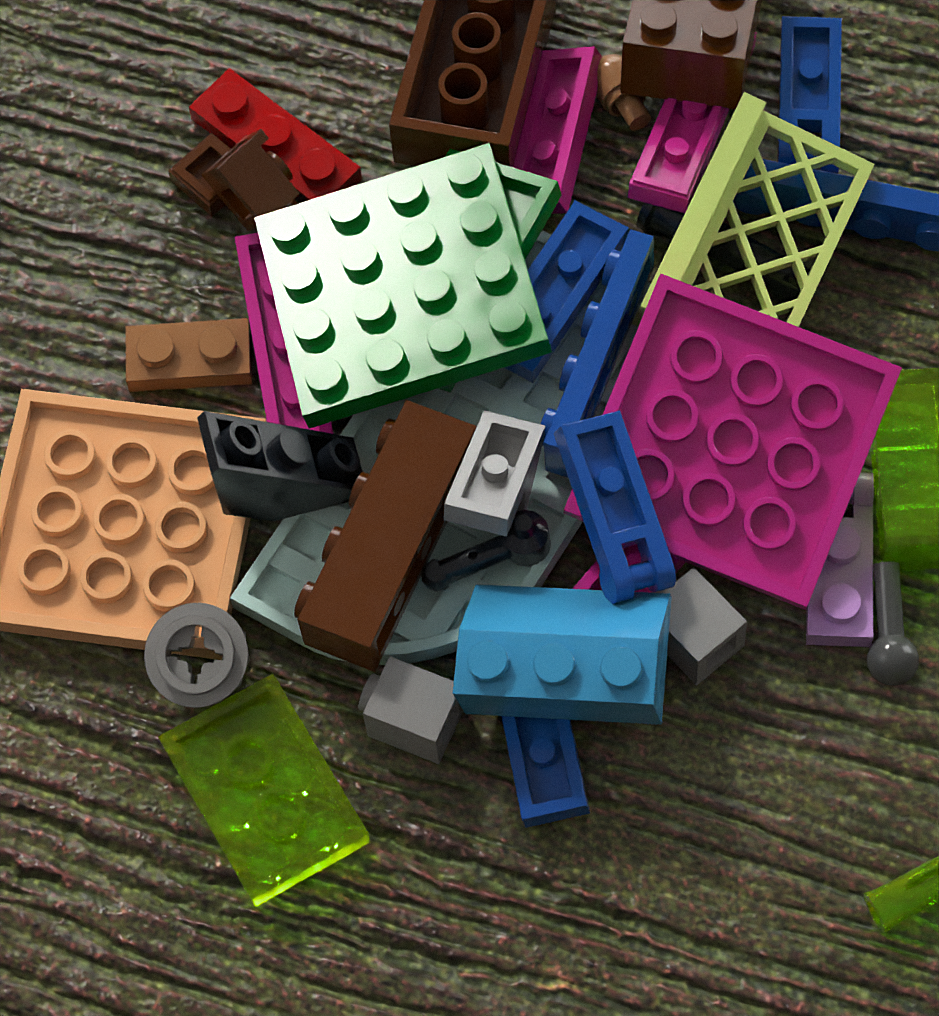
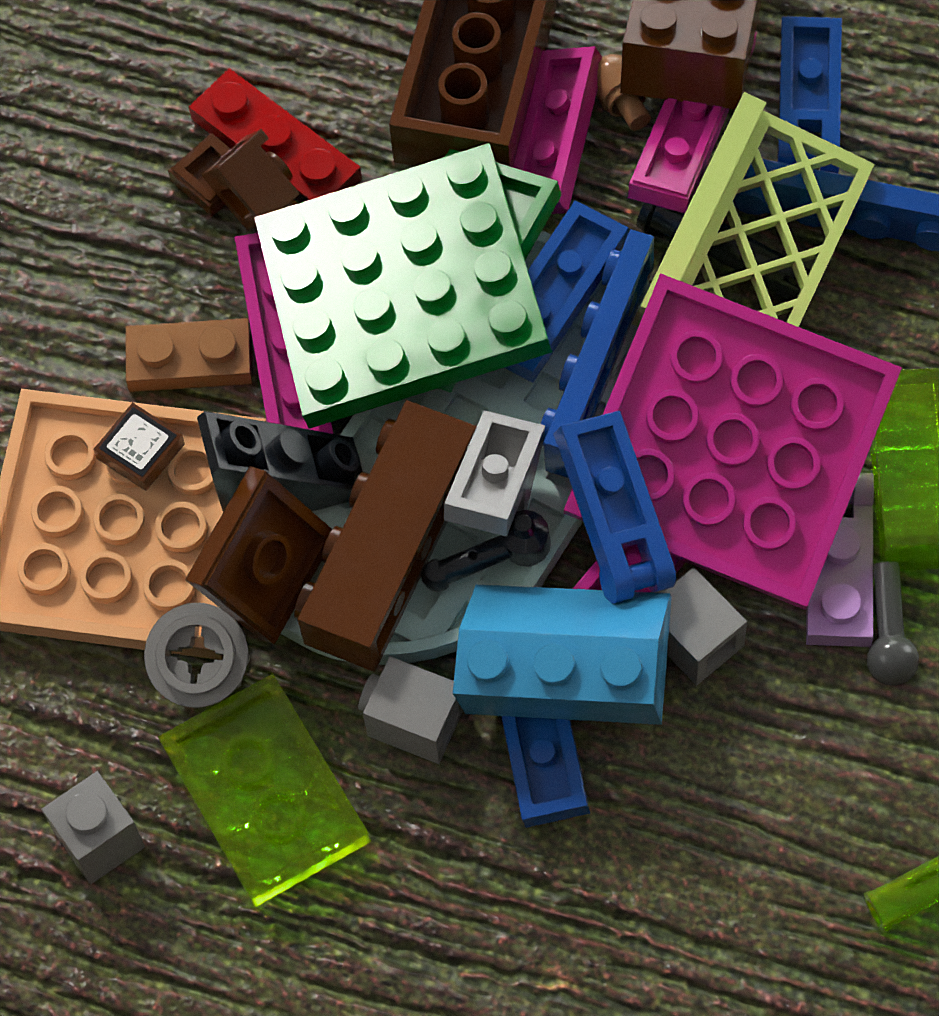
none -> light grey brick [42,771,145,885]
none -> tile [93,402,185,491]
none -> reddish brown plate [185,466,332,645]

